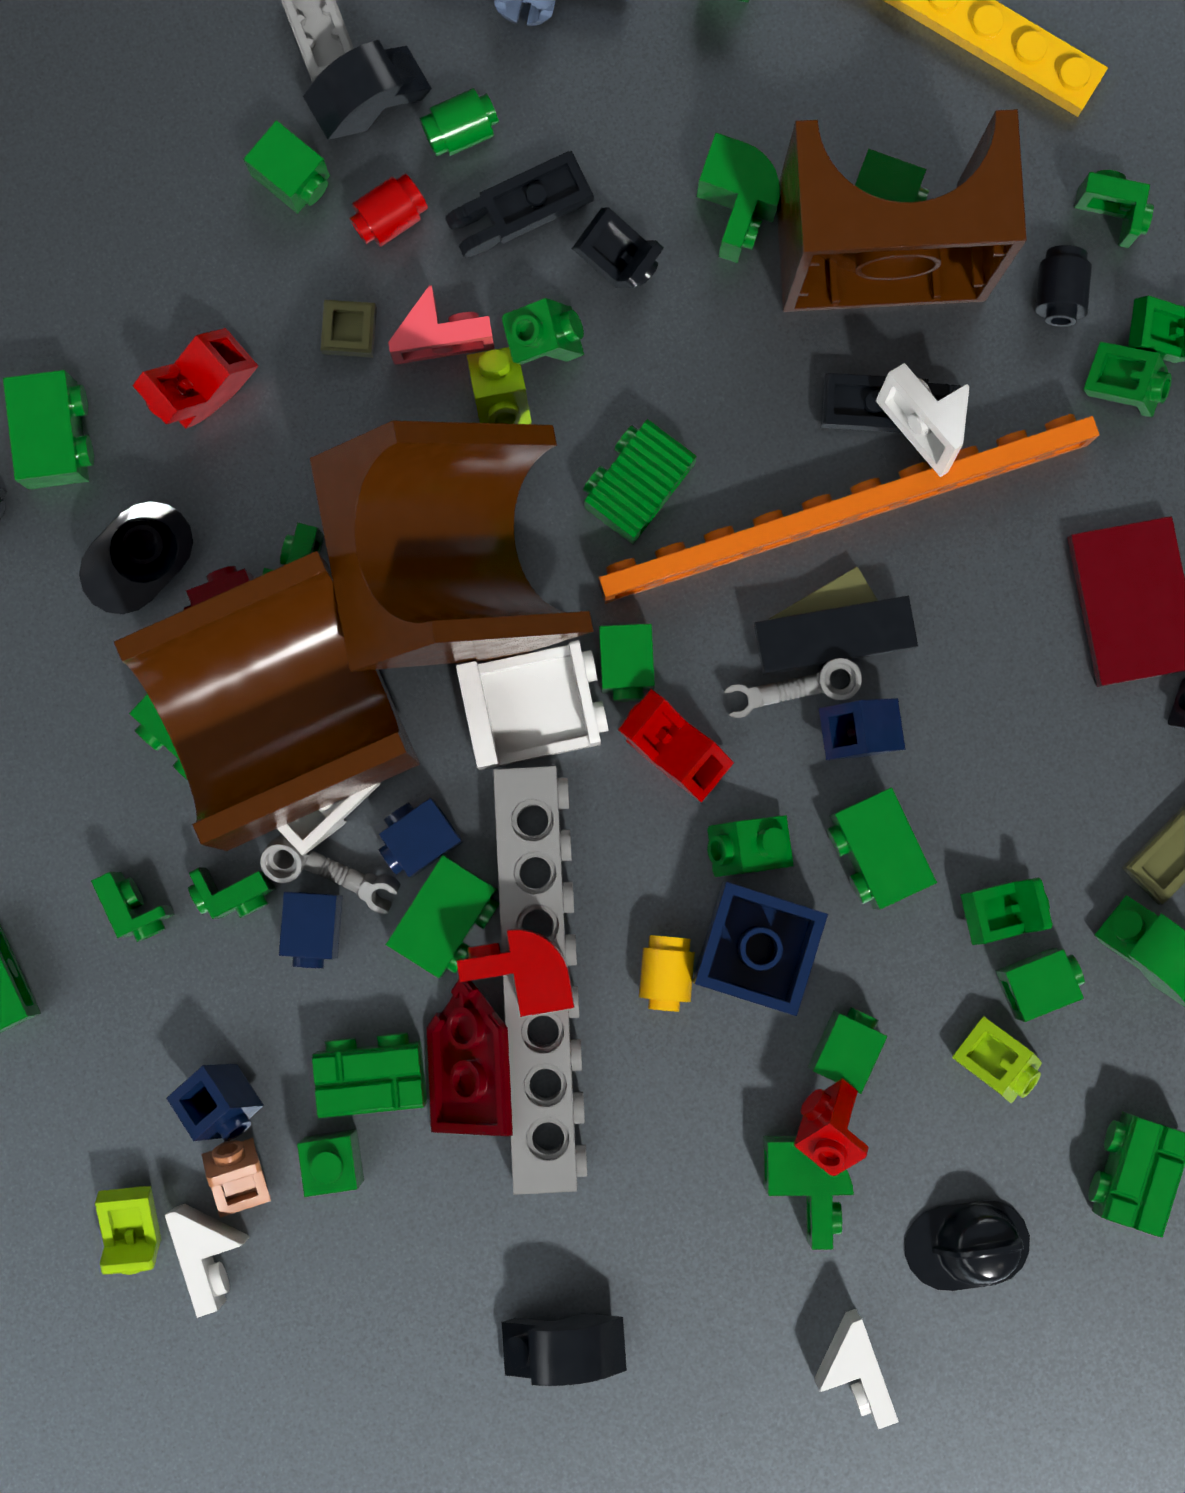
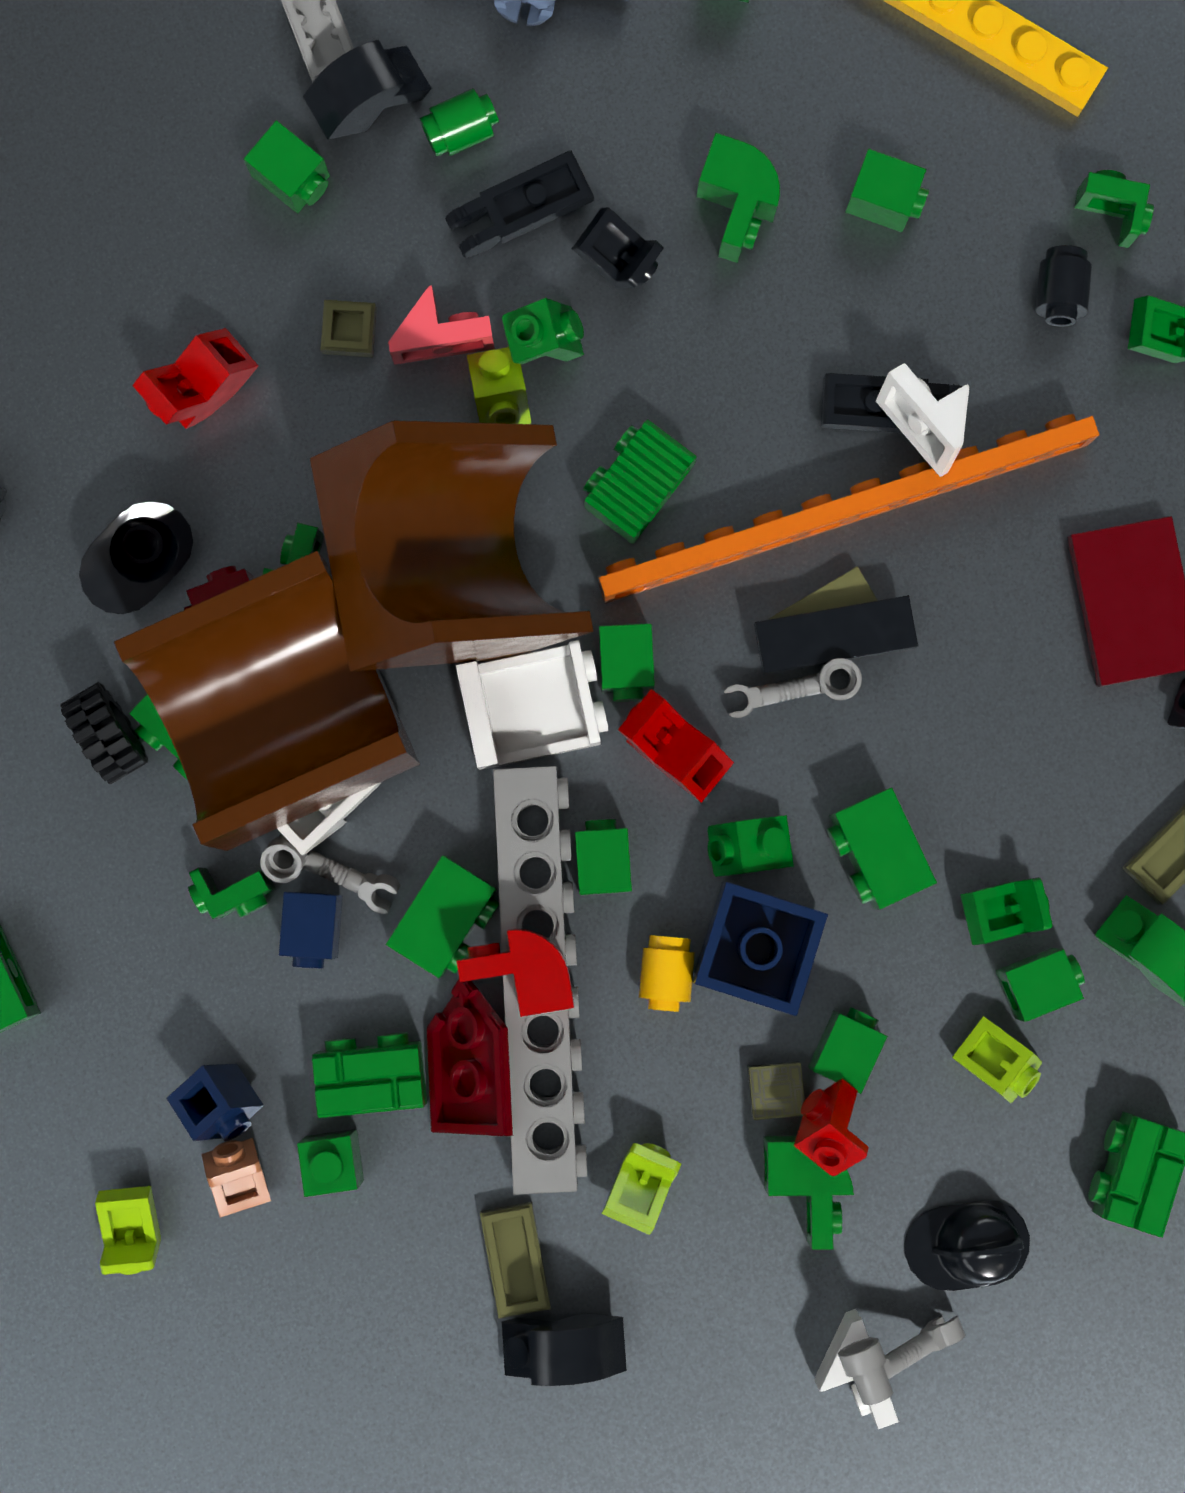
green brick [3,370,94,490] -> none
green bracket [91,872,175,942] -> none
white slope [165,1204,249,1318] -> none
red brick [349,173,428,247] -> none
dark blue brick [378,798,463,877] -> none
reddish brown piece [777,109,1027,312] -> none
dark blue brick [819,698,906,760] -> none
green bracket [1084,341,1172,417] -> none
none -> black tyre [60,682,148,784]
none -> olive tile [480,1202,551,1318]
none -> green brick [575,819,632,895]
none -> lime bracket [601,1143,681,1235]
none -> olive tile [748,1061,805,1120]
none -> light grey brick [838,1316,965,1405]

